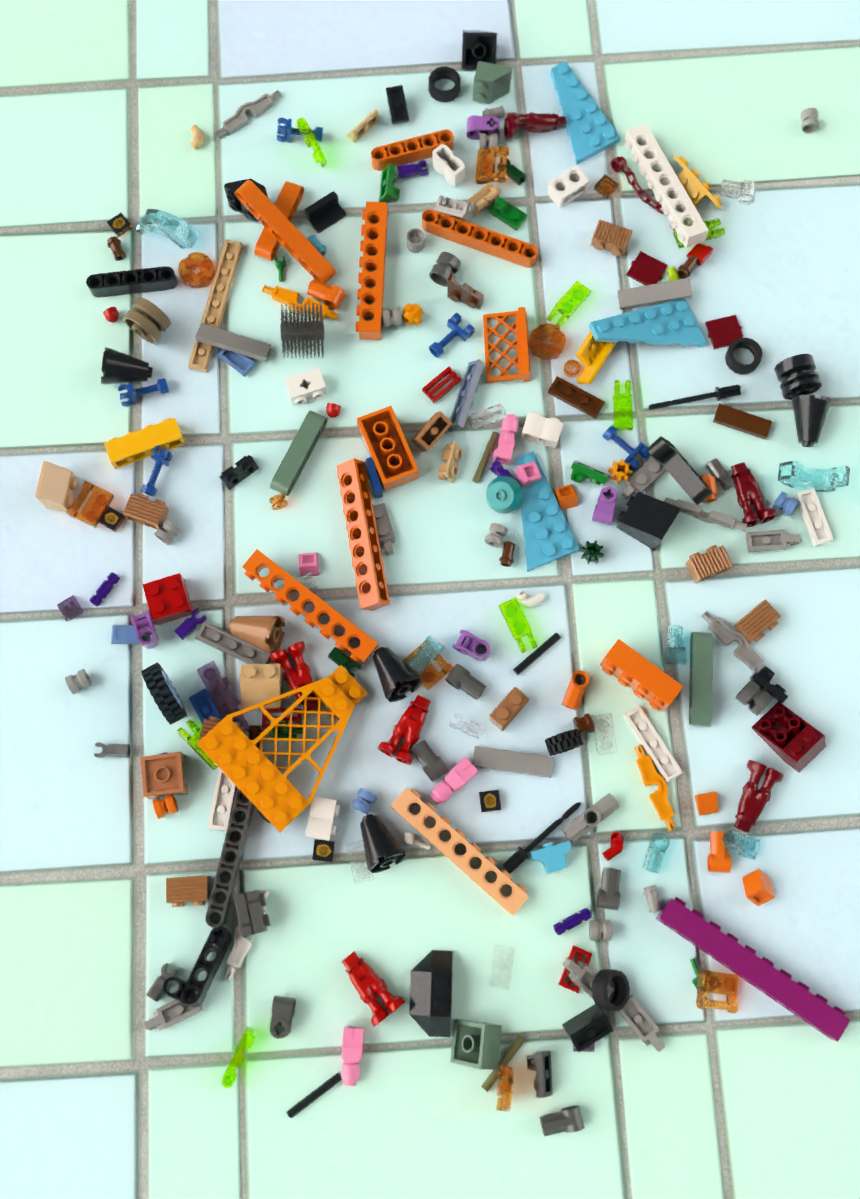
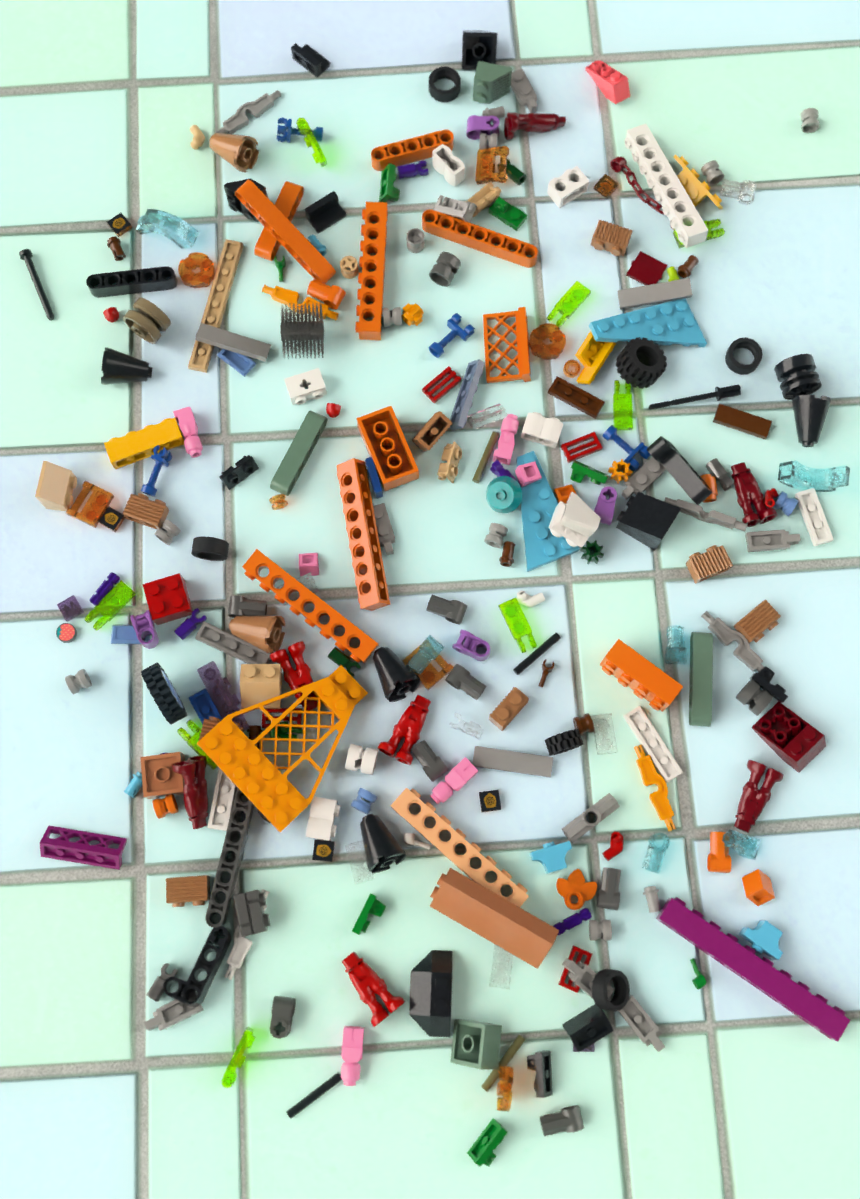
flat silver bar [94,742,131,758] -> none
blue bar [118,378,169,407] -> none
tan slope [347,109,379,143] -> none
black hinge [385,85,409,125] -> none
reddish brown wing [447,274,484,309] -> none
black piece [502,802,581,874] -> none
medium azure wing [550,61,621,165] -> none
orange piece [561,670,589,711] -> none
red slope [687,243,714,266] -> none
orange slope [694,791,719,816] -> none
clear orange plate [696,969,738,1013] -> none
dark red piece [705,315,744,349] -> none
none -> black bar [19,249,54,321]
none -> magenta fence [39,825,127,870]
none -> tile [56,623,77,643]
none -> clear neon green hinge [84,580,136,631]
none -> medium azure pin [124,771,143,798]
none -> dark red piece [172,756,208,829]
none -> bright pink piece [173,406,203,458]
none -> black tyre [191,536,229,561]
none -> medium nougat cone [209,133,259,172]
none -> dark grey piece [228,595,267,618]
none -> black panel [291,43,330,78]
none -> tan wheel [340,256,358,279]
none -> white wheel [345,744,378,775]
none -> green hinge [352,893,386,935]
none -> dark grey piece [426,595,468,624]
none -> nougat brick [430,868,559,969]
none -> green hinge [467,1118,508,1167]
none -> light grey hinge [511,69,538,113]
none -> reddish brown hand [538,659,554,687]
none -> white piece [548,492,601,548]
none -> orange plate [556,869,597,910]
none -> red tile [561,432,603,463]
none -> coral slope [585,60,630,104]
none -> black tyre [616,337,667,389]
none -> light grey wheel [701,160,724,186]
none -> medium azure brick [739,920,783,960]
none -> red arm [764,488,779,508]

